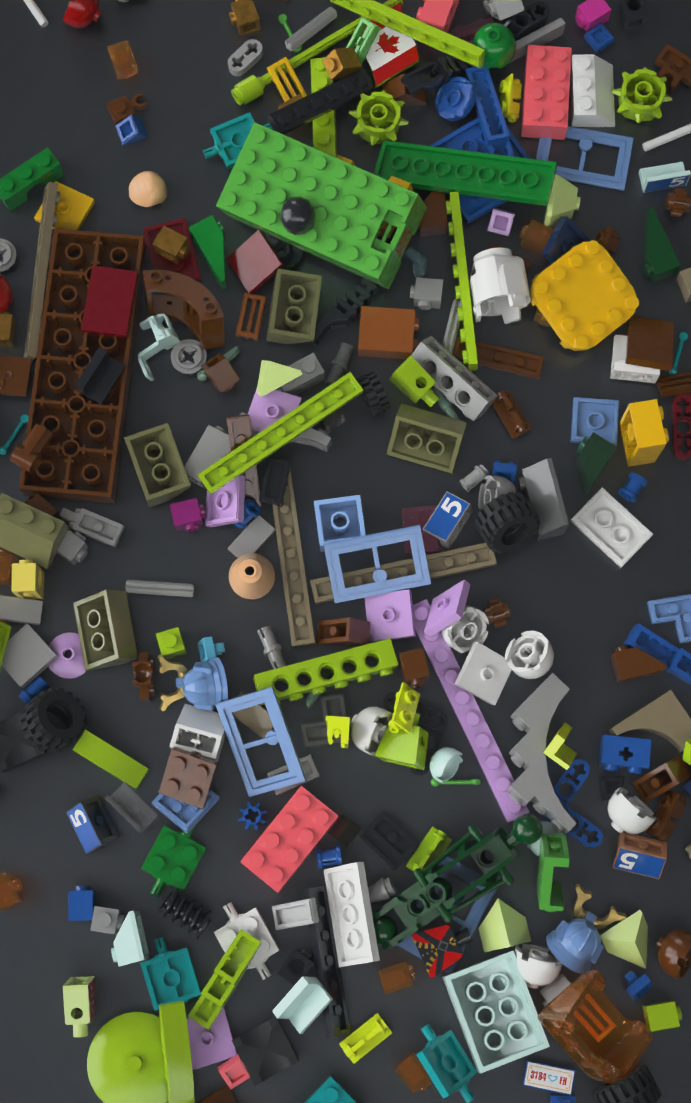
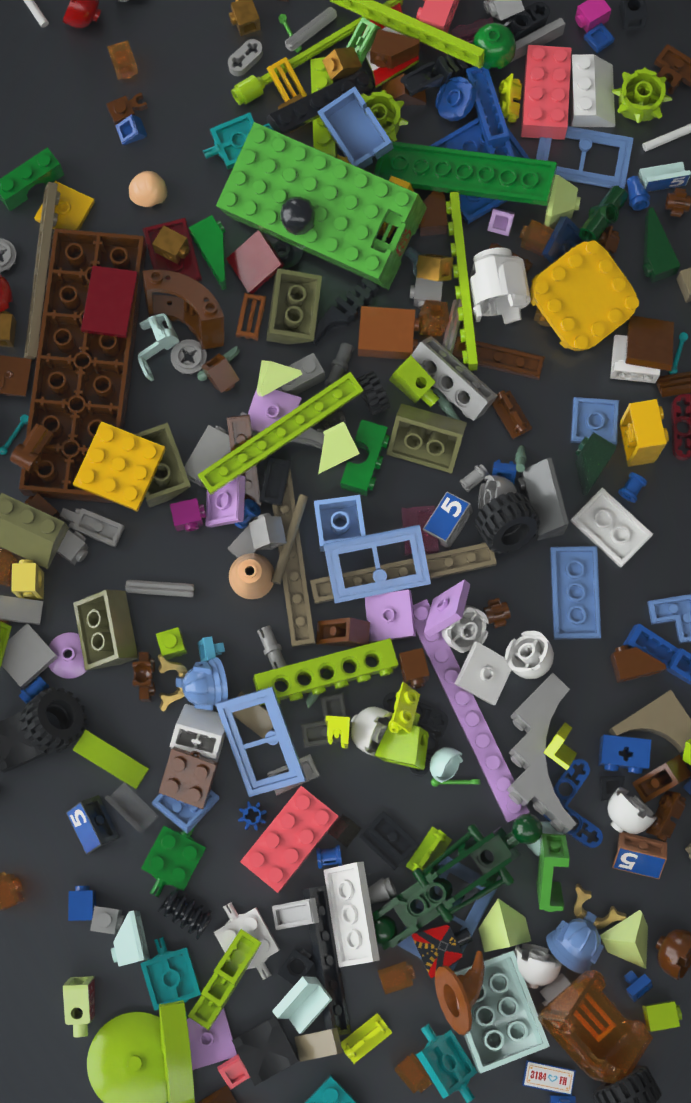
black panel [75,347,126,405] -> none
none -> yellow plate [73,421,166,512]
none -> light grey brick [249,513,287,550]
none -> dark tan bar [271,494,308,584]
none -> dark tan tile [294,1027,343,1062]
none -> medium blue piece [318,86,394,169]
none -> yellowish green slope [318,421,360,474]
none -> green arch [340,419,391,496]
none -> reddish brown slope [370,29,420,69]
none -> pearl gold brick [416,254,454,281]
none -> clear orange brick [418,300,449,337]
none -> dark orange piece [435,951,485,1035]
none -> sand green piece [515,445,527,472]
none -> medium blue tile [550,546,601,640]
none -> dark green piece [579,185,628,242]
none -> blue cone [626,176,650,211]

